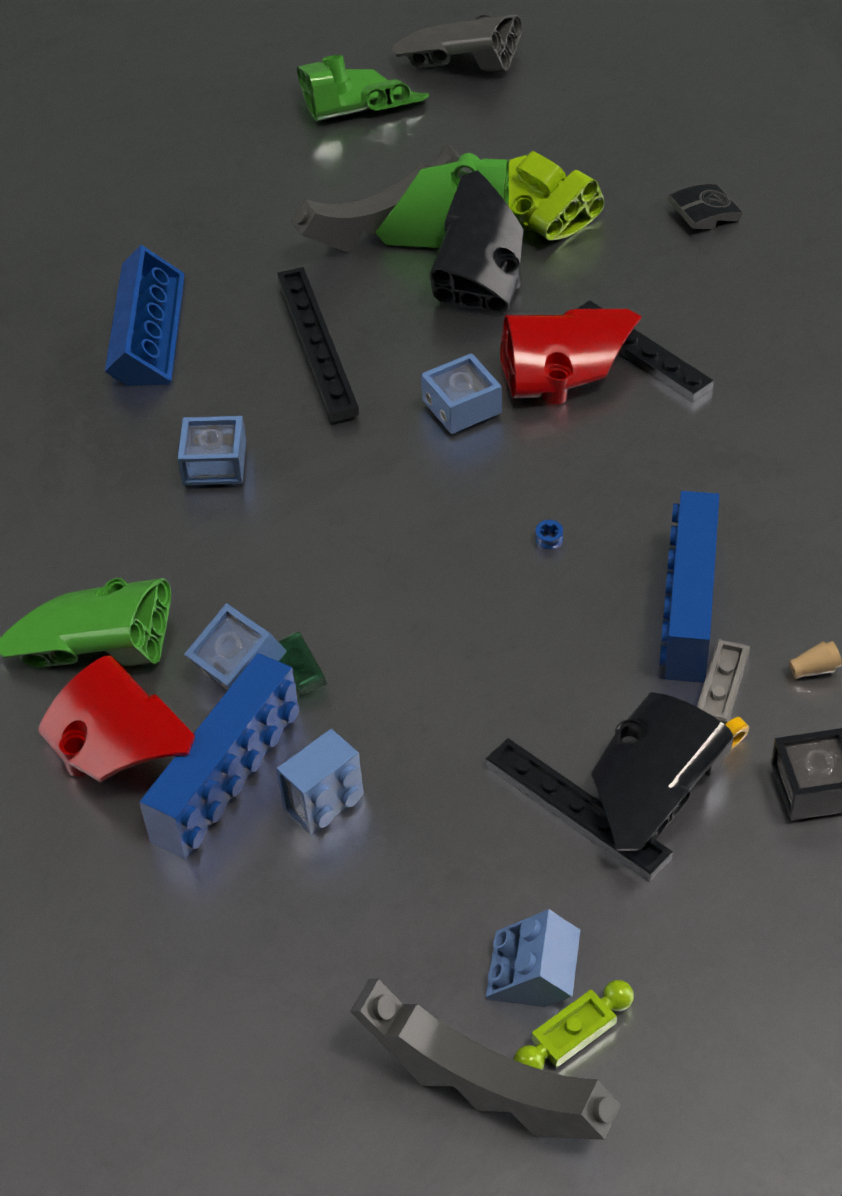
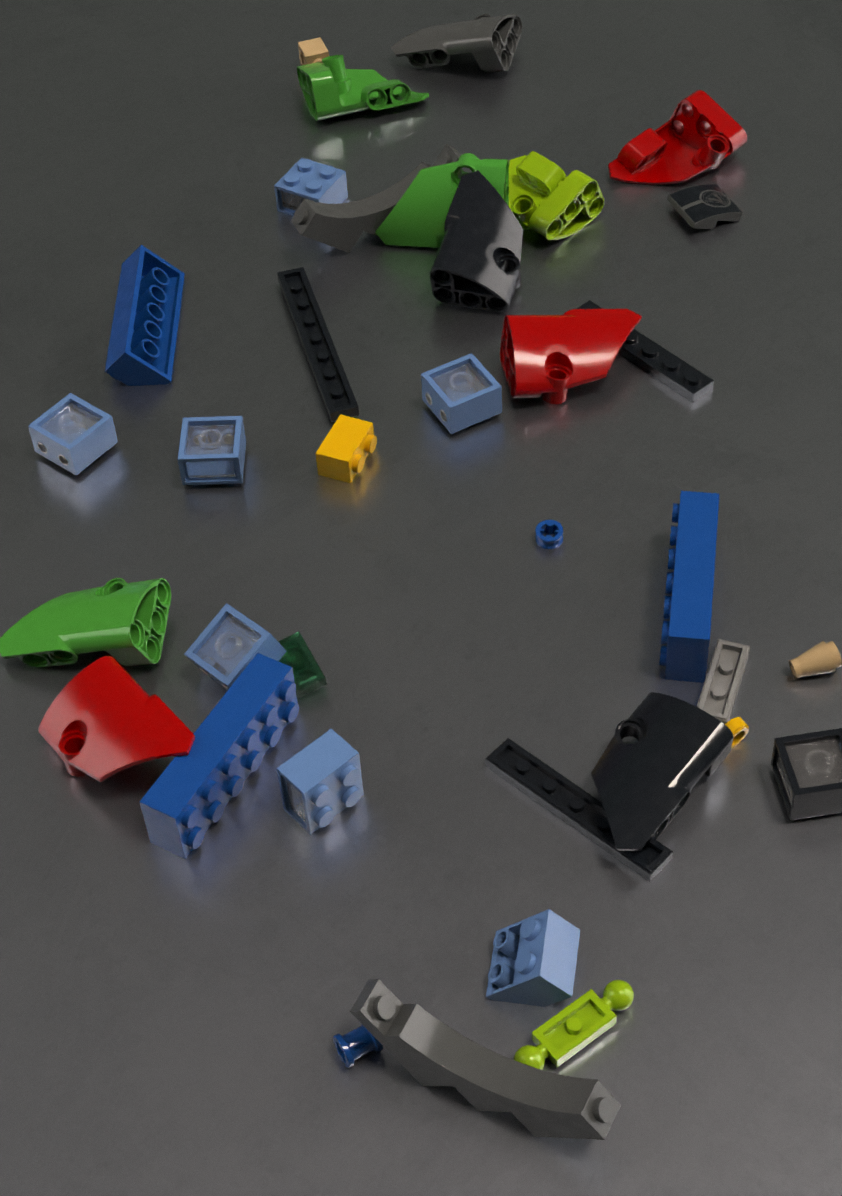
none -> medium blue piece [28,393,118,476]
none -> medium blue piece [274,158,348,216]
none -> tan brick [298,37,329,66]
none -> yellow brick [315,414,377,483]
none -> blue bush [333,1025,383,1068]
none -> red panel [608,90,747,185]

